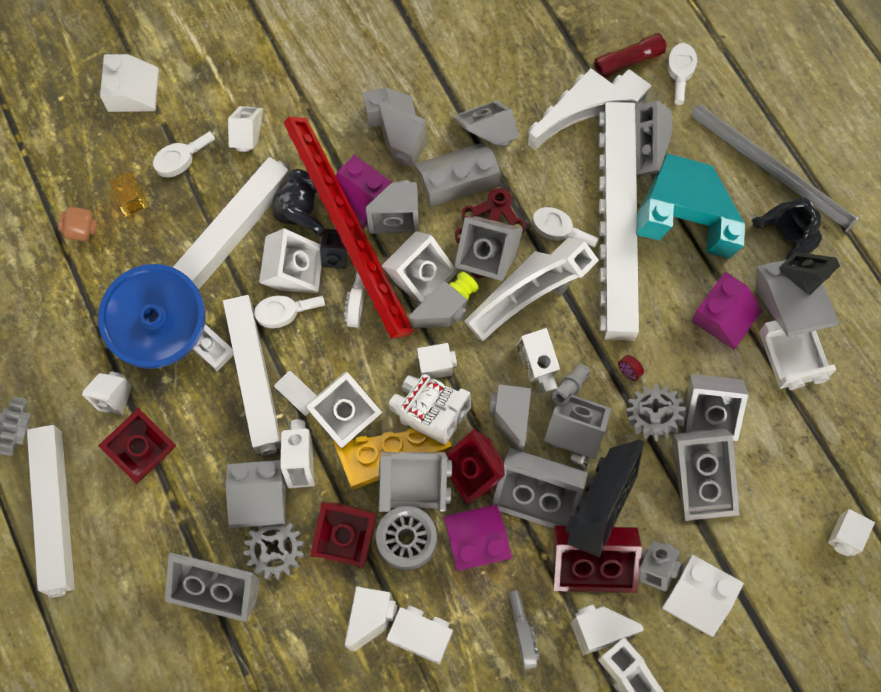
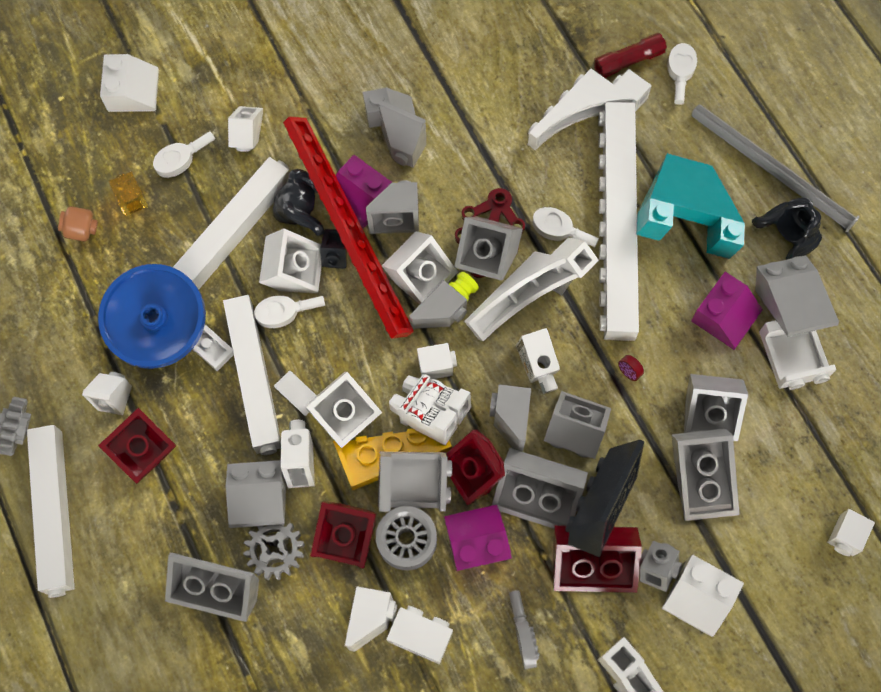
white piece [344,271,365,328] -> none
light grey slope [414,143,501,208] -> none
light grey slope [453,100,519,146] -> none
light grey pin [552,364,590,406] -> none
white piece [570,453,589,471] -> none
white slope [571,605,644,656] -> none
light grey gear [627,384,686,441] -> none
light grey slope [635,100,672,177] -> none
pearl dark grey slope [779,252,840,295] -> none

